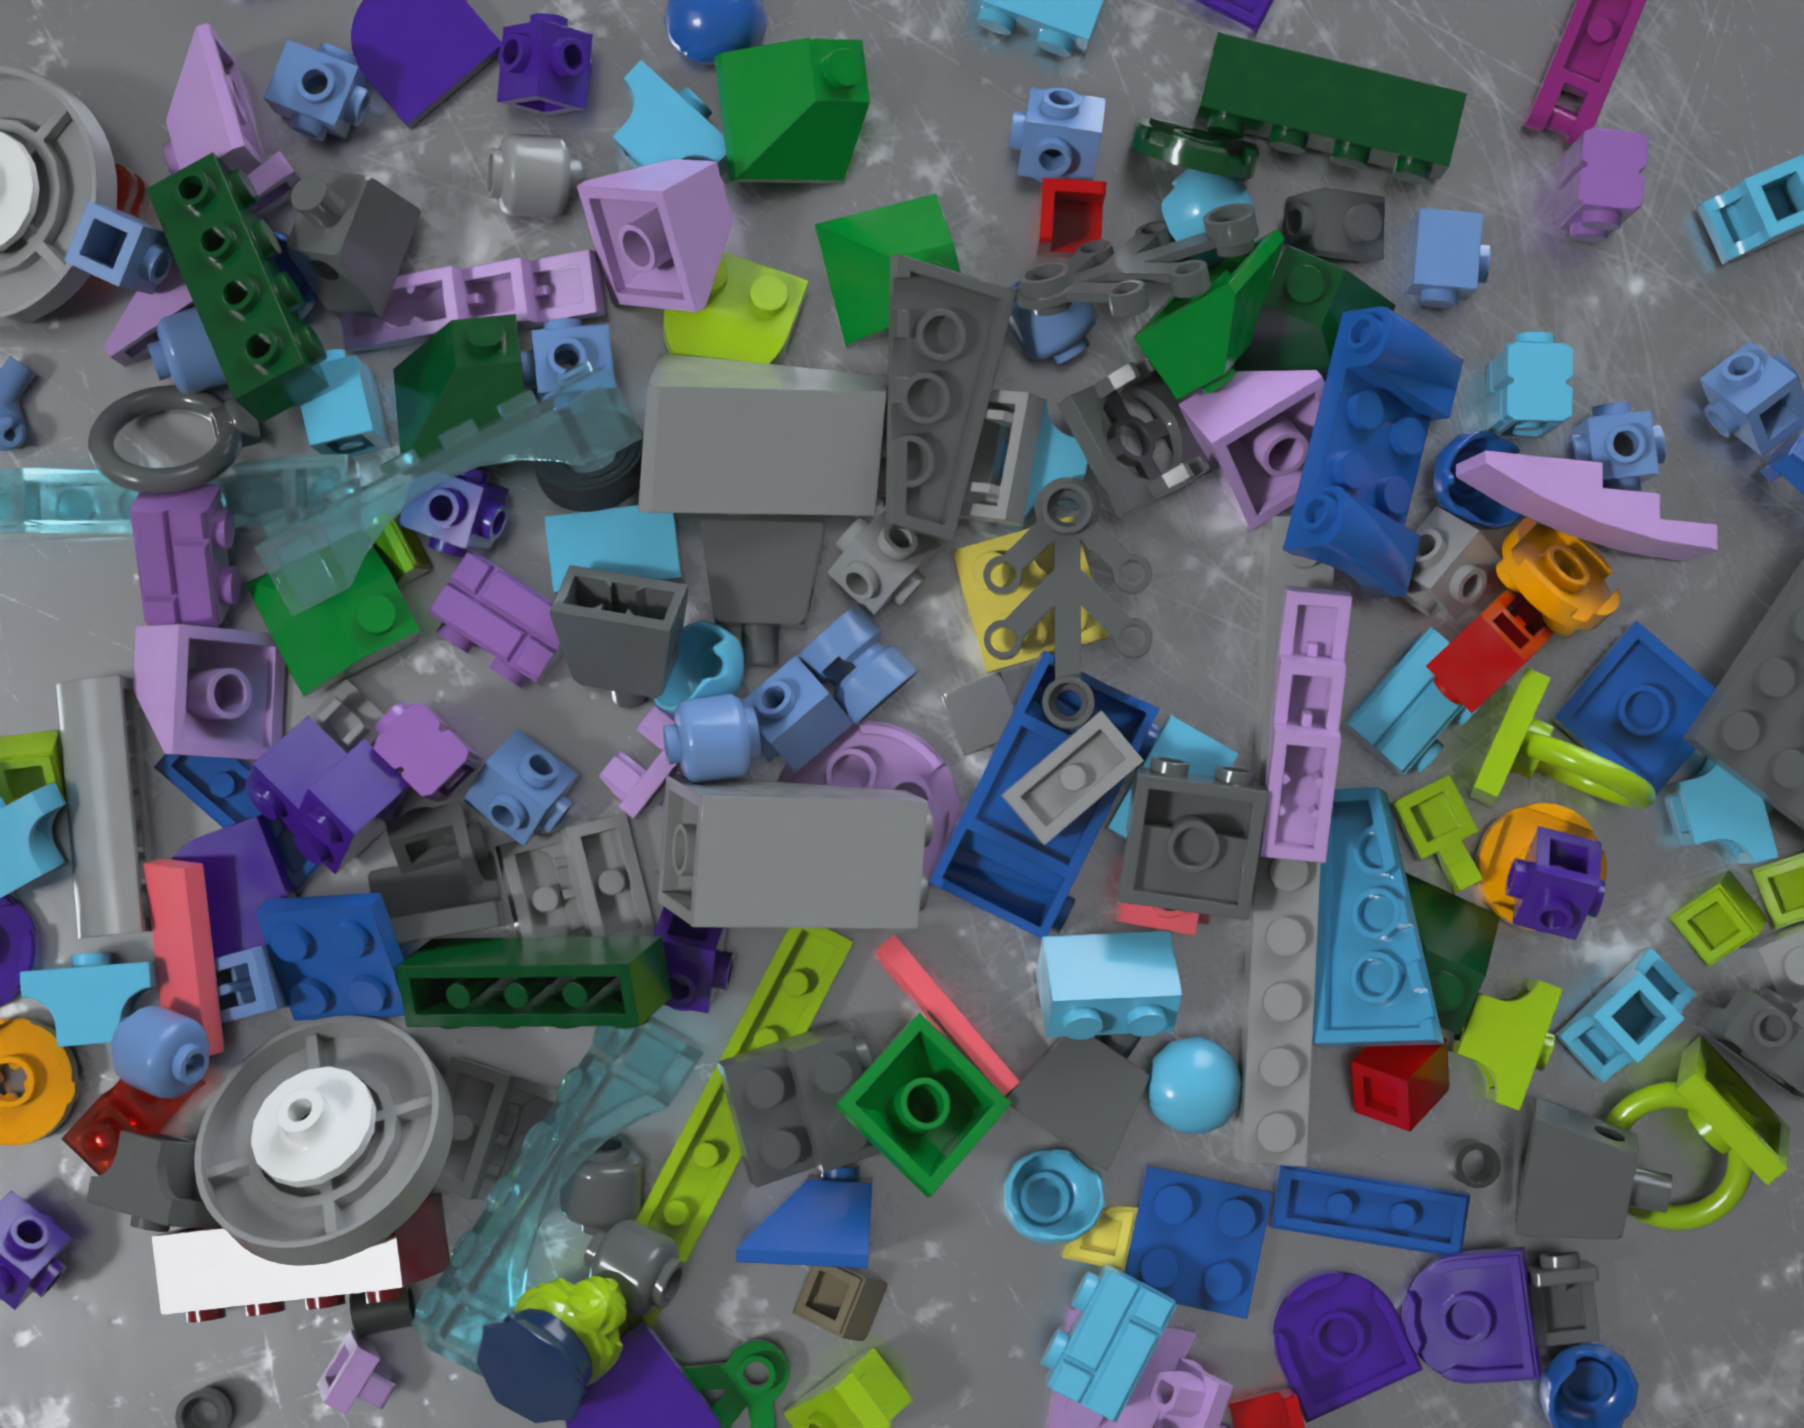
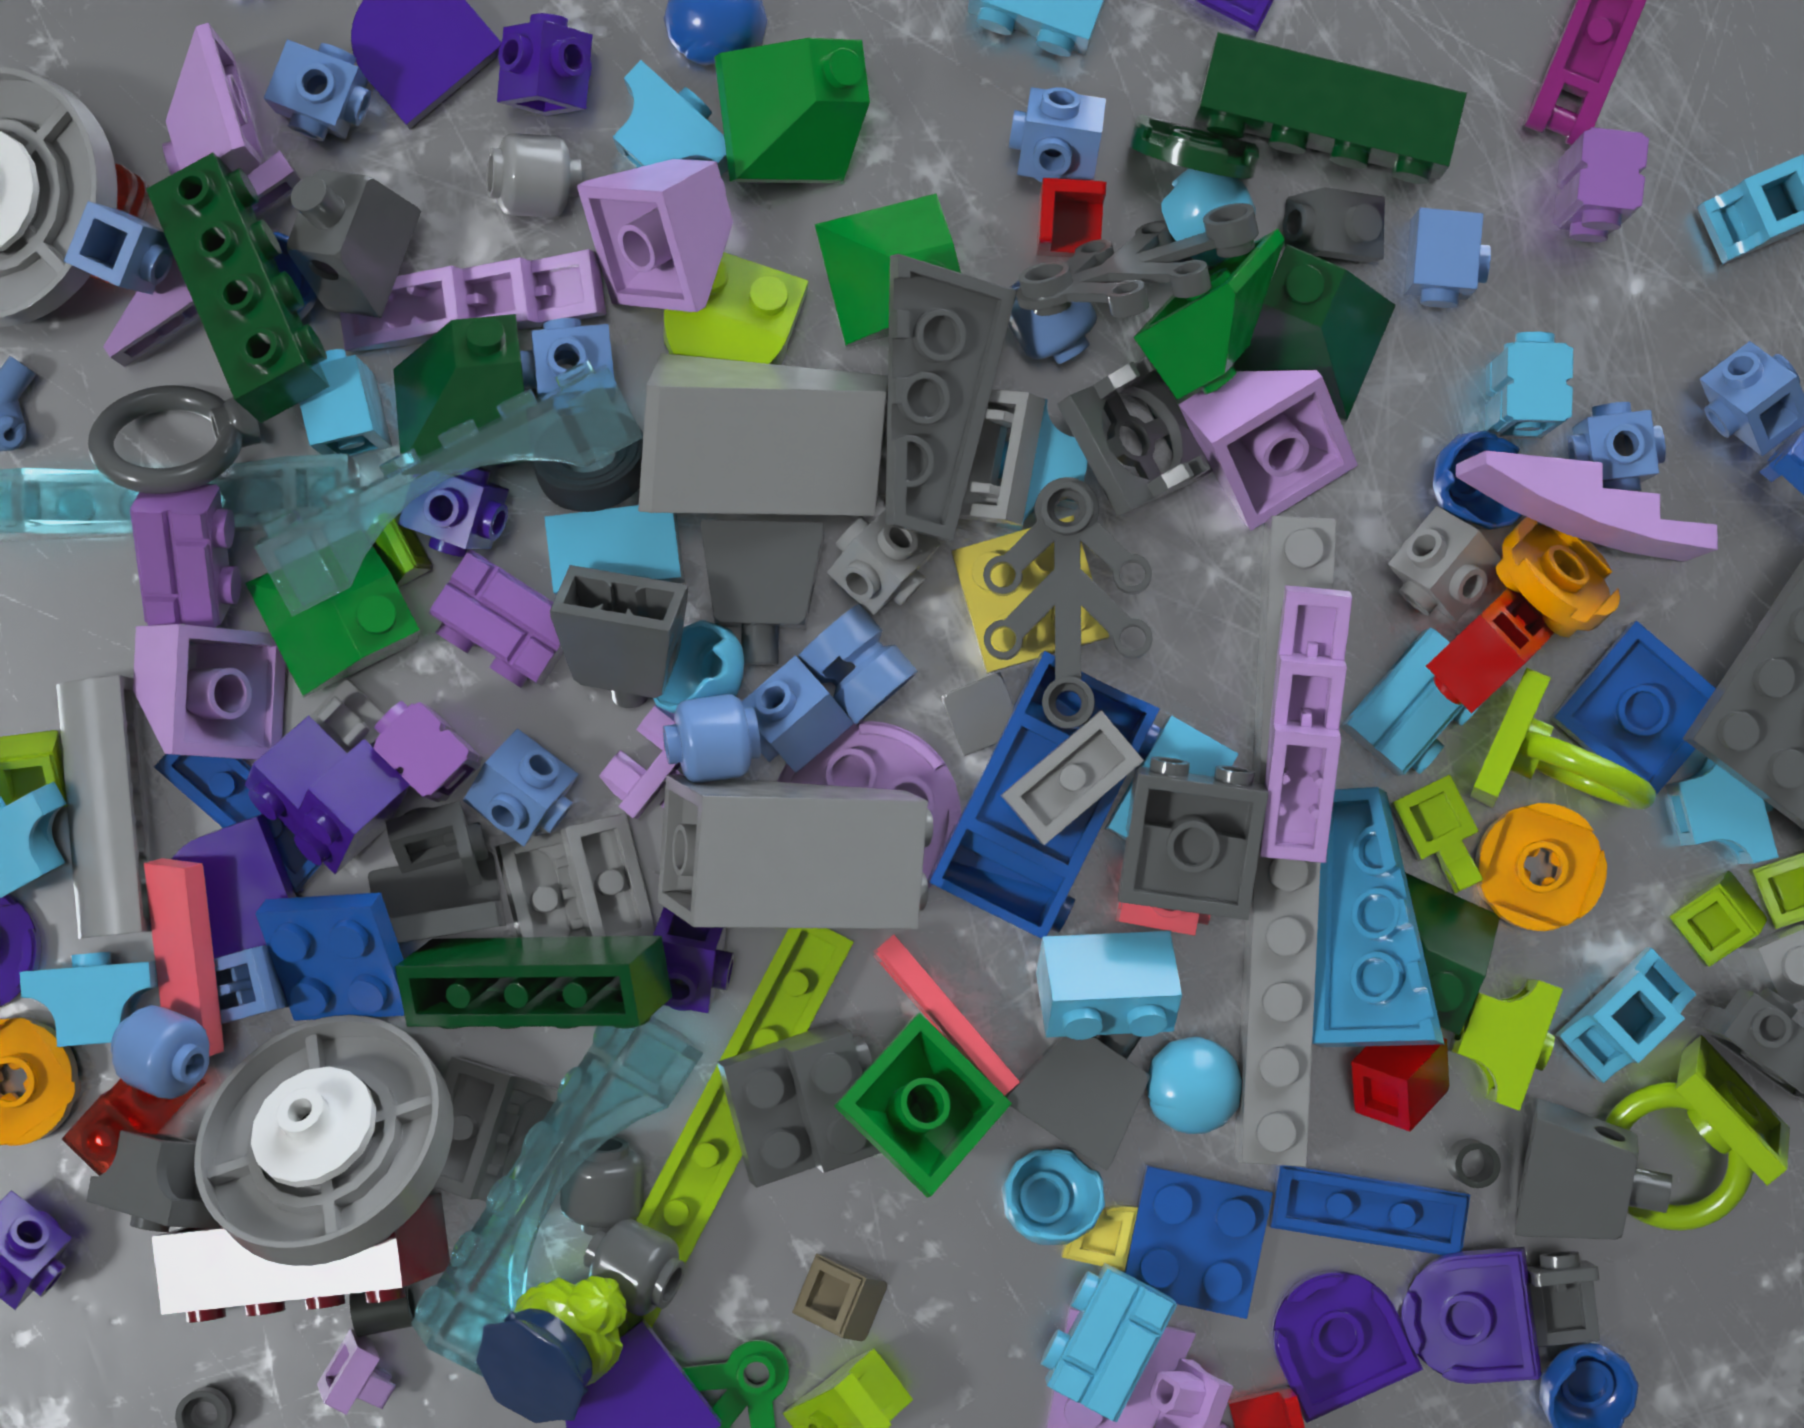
medium blue head [147,306,227,395] -> none
blue slope [736,1165,873,1268] -> none
blue piece [1283,306,1464,599] -> none
dark purple brick [1505,826,1605,940] -> none

